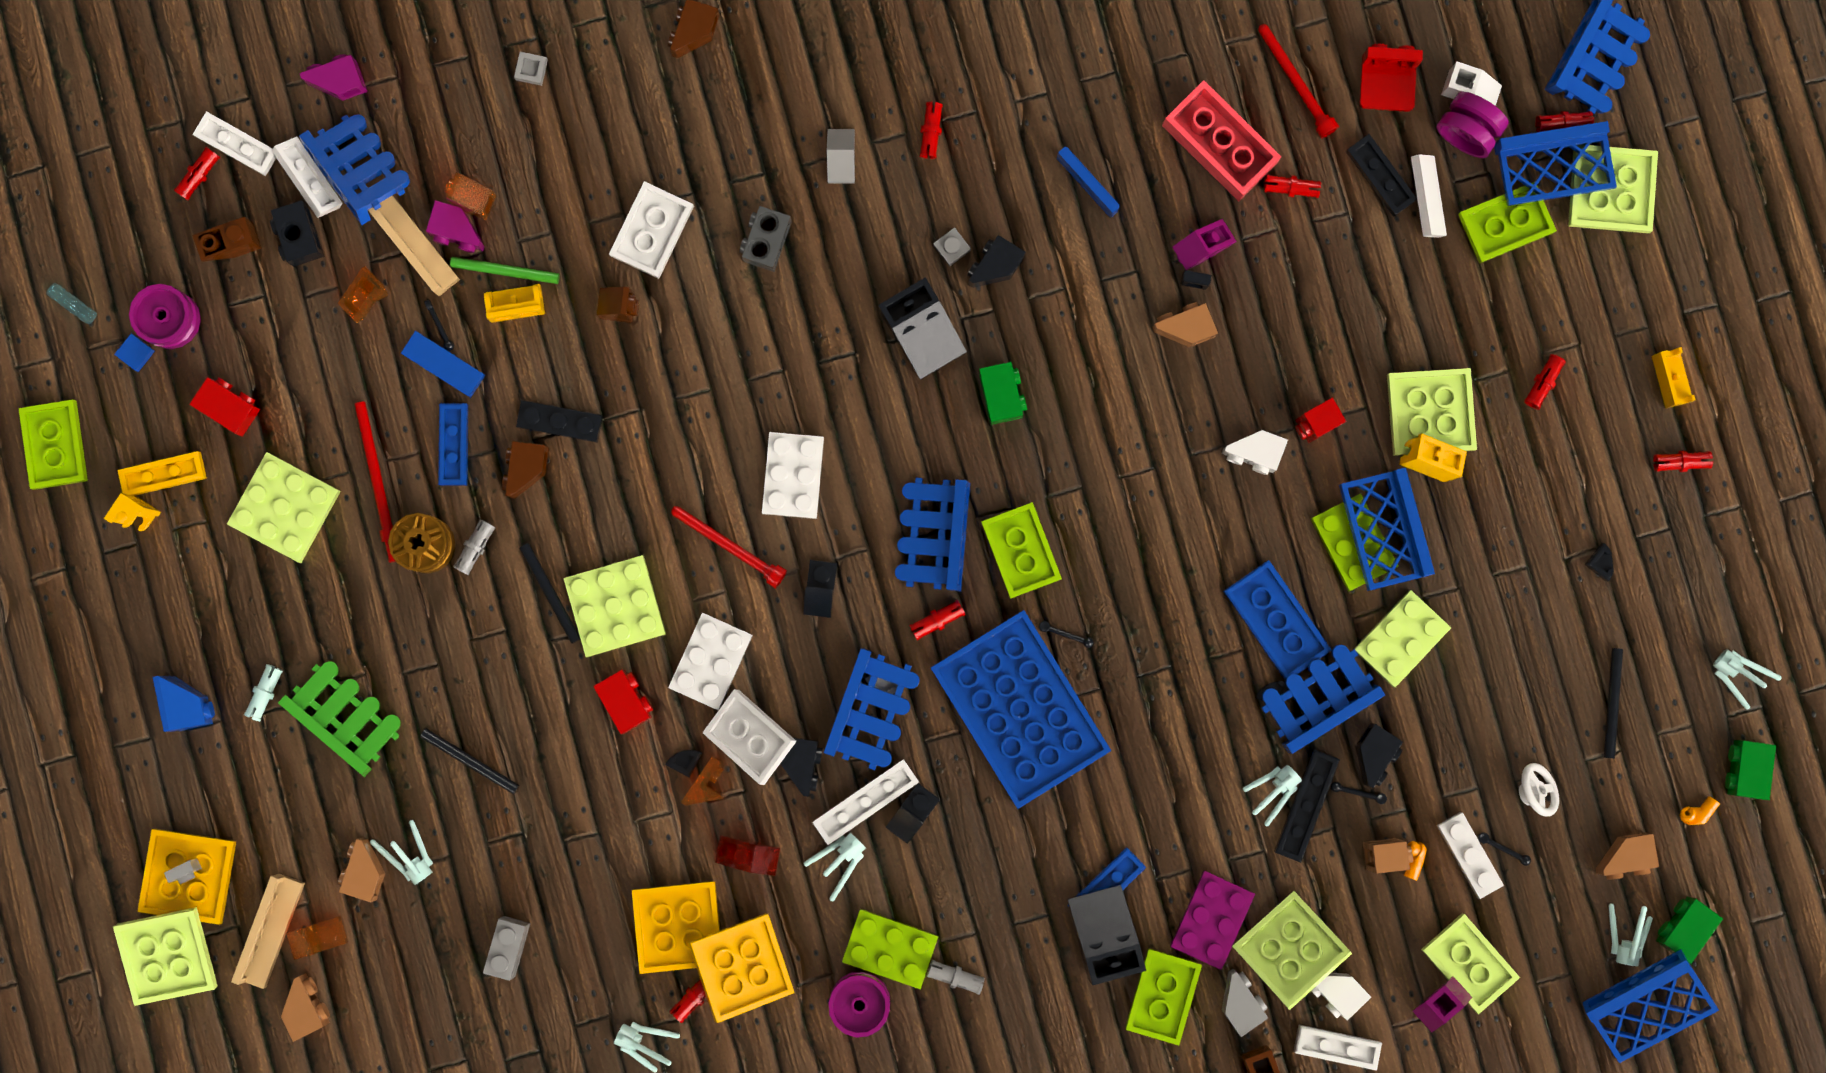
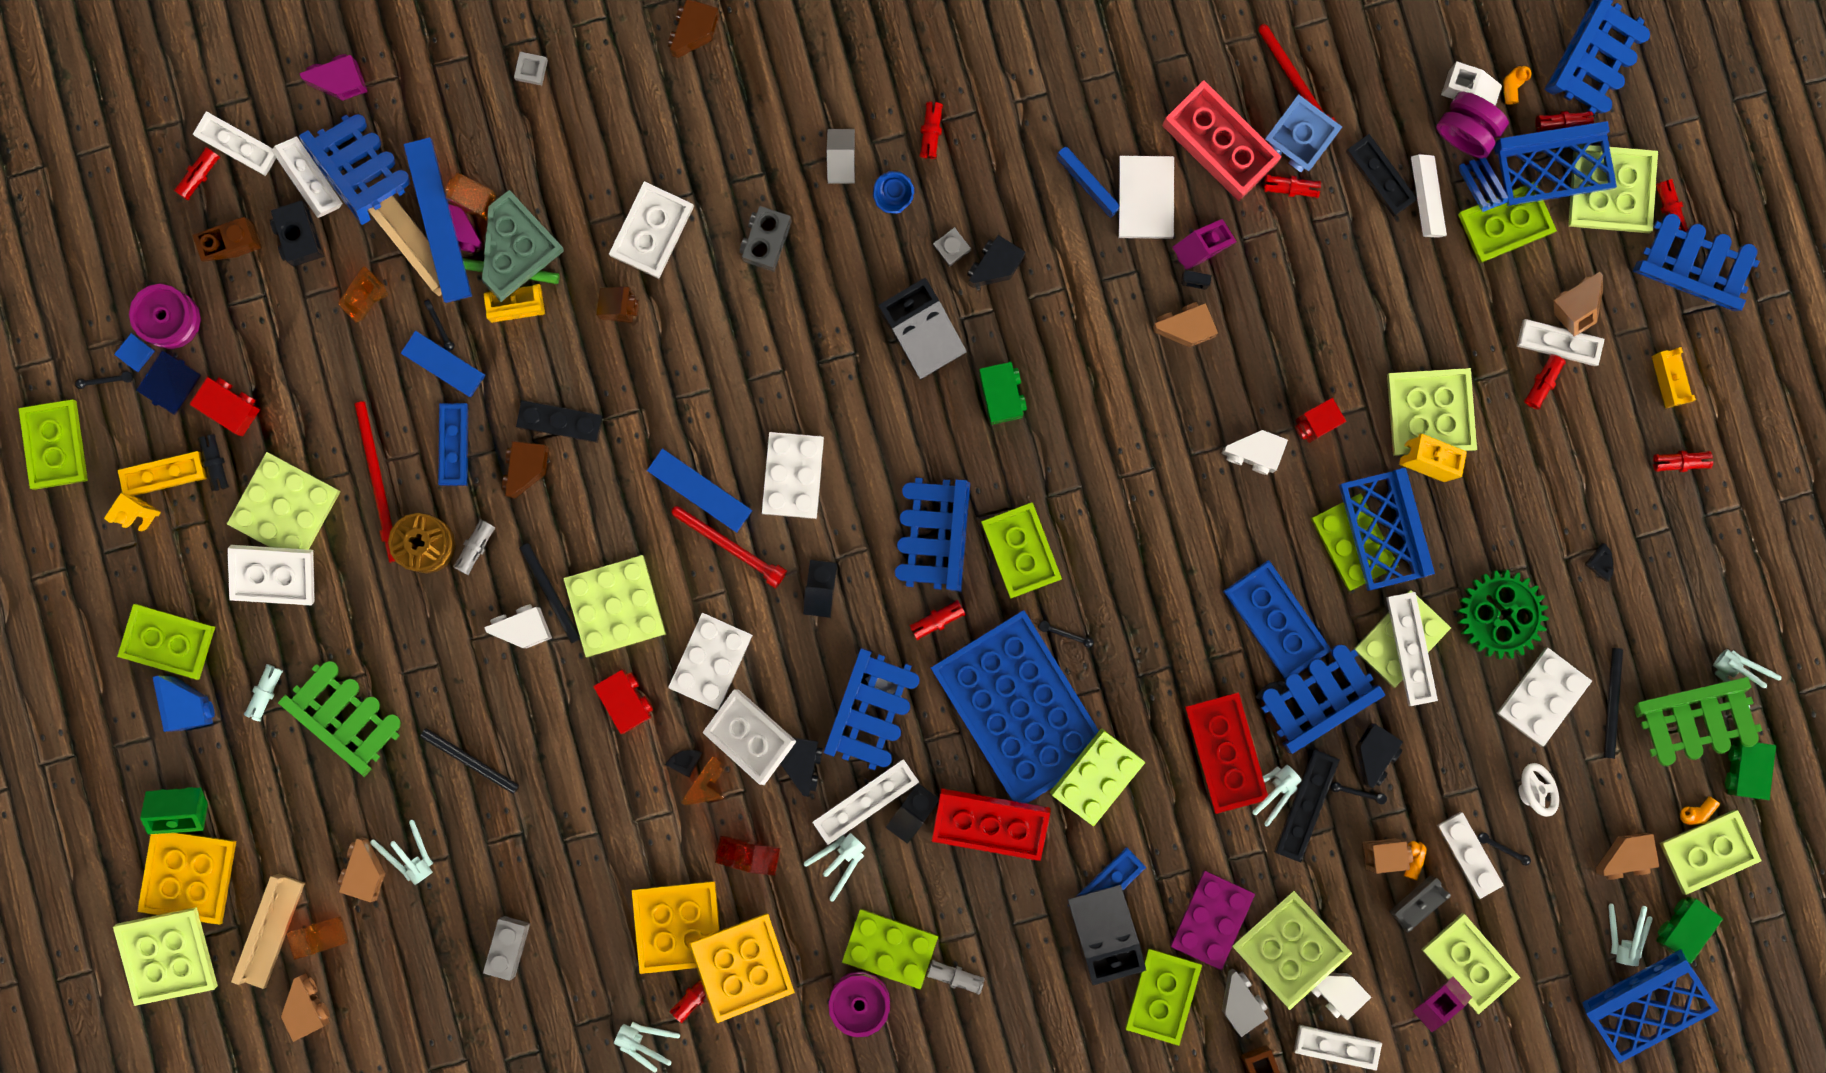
clear light blue axle [46,283,97,324] -> none
light grey plate [164,859,202,884] -> none
red bracket [1359,44,1423,112] -> none
none -> black hinge [75,371,133,389]
none -> lime plate [117,604,215,680]
none -> clear blue piece [136,351,201,415]
none -> green brick [140,787,208,835]
none -> black pin [198,434,229,492]
none -> white plate [228,545,315,605]
none -> blue tile [404,137,472,303]
none -> sand green plate [482,190,564,302]
none -> white slope [485,604,552,648]
none -> blue tile [647,448,752,533]
none -> blue hair [873,171,914,214]
none -> red plate [932,788,1051,861]
none -> plate [1050,728,1145,827]
none -> white tile [1119,156,1174,239]
none -> red plate [1185,692,1268,814]
none -> medium blue plate [1265,94,1342,172]
none -> white plate [1386,592,1438,706]
none -> dark grey hinge [1389,876,1451,933]
none -> green gear [1457,570,1549,659]
none -> blue tile [1459,158,1508,212]
none -> white plate [1497,648,1592,747]
none -> light orange arm [1503,66,1532,105]
none -> white tile [1517,319,1605,366]
none -> medium nougat slope [1554,272,1603,337]
none -> blue fence [1632,214,1760,311]
none -> bright green fence [1634,677,1762,766]
none -> red pin [1656,179,1688,232]
none -> yellowish green plate [1660,810,1761,895]

